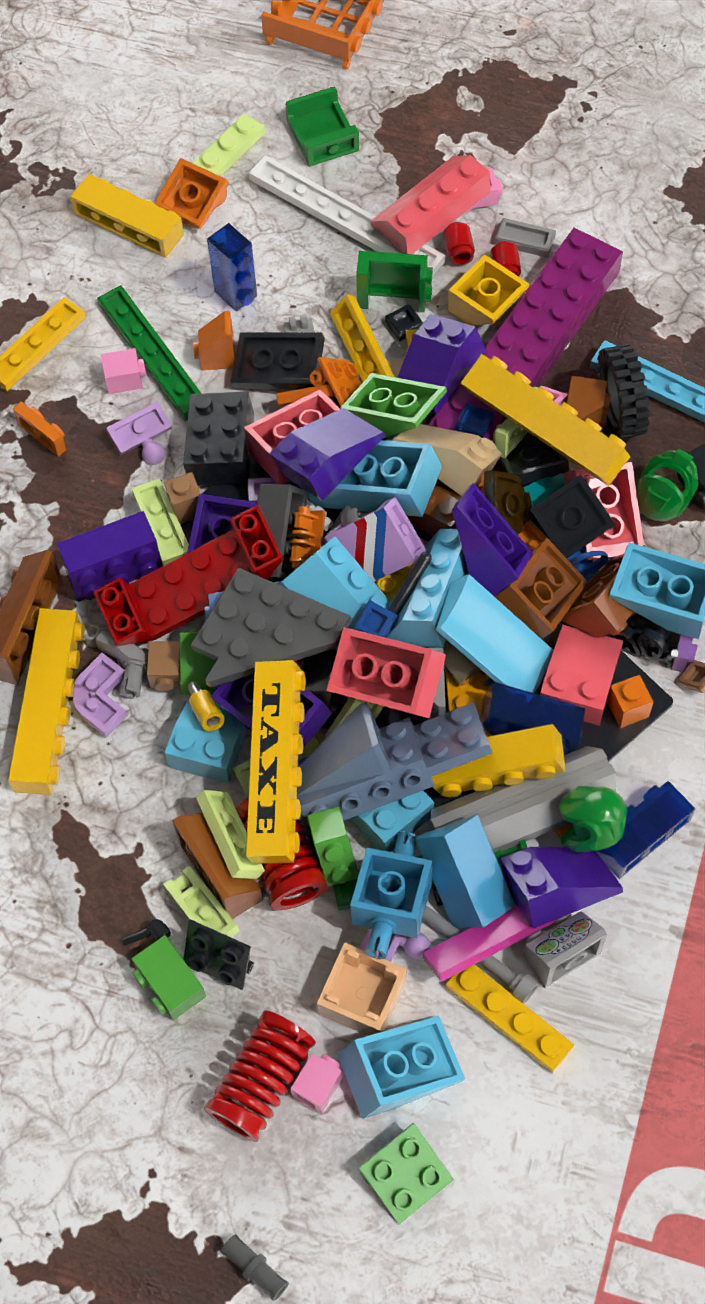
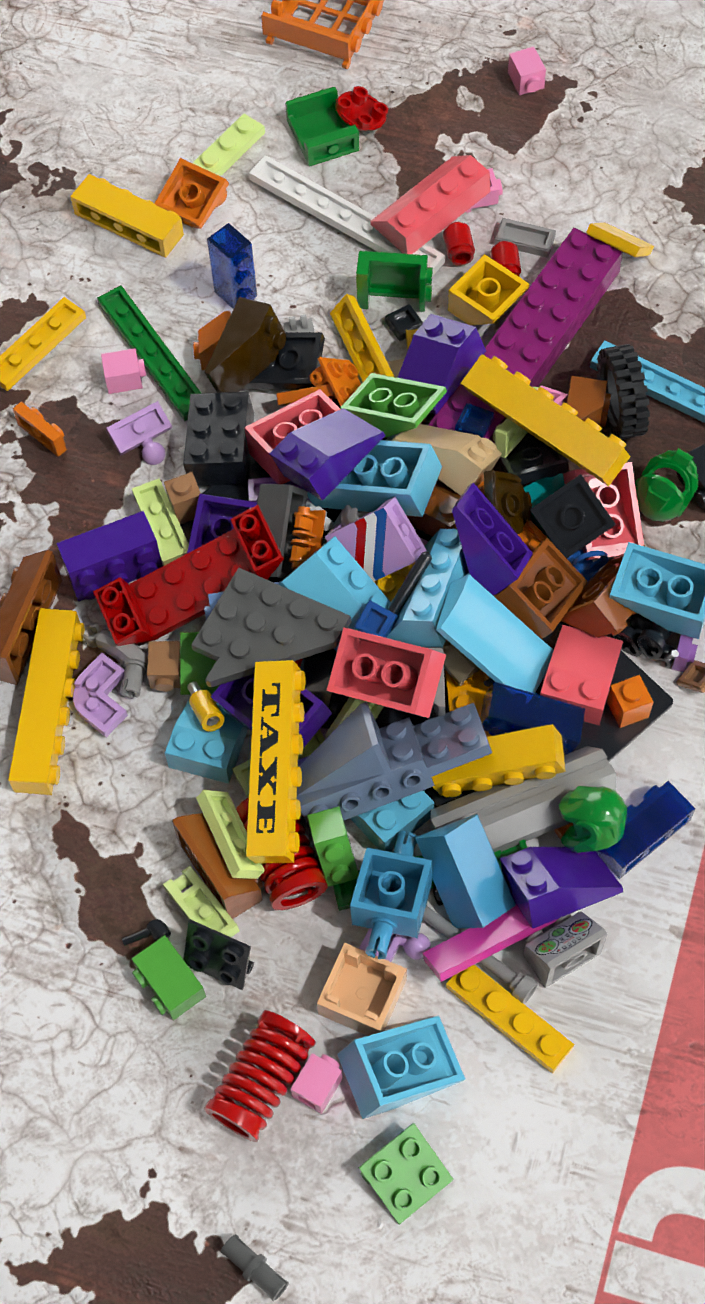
none -> dark brown slope [204,297,286,393]
none -> red dish [335,86,388,131]
none -> bright pink brick [508,47,546,95]
none -> yellow tile [586,222,654,257]

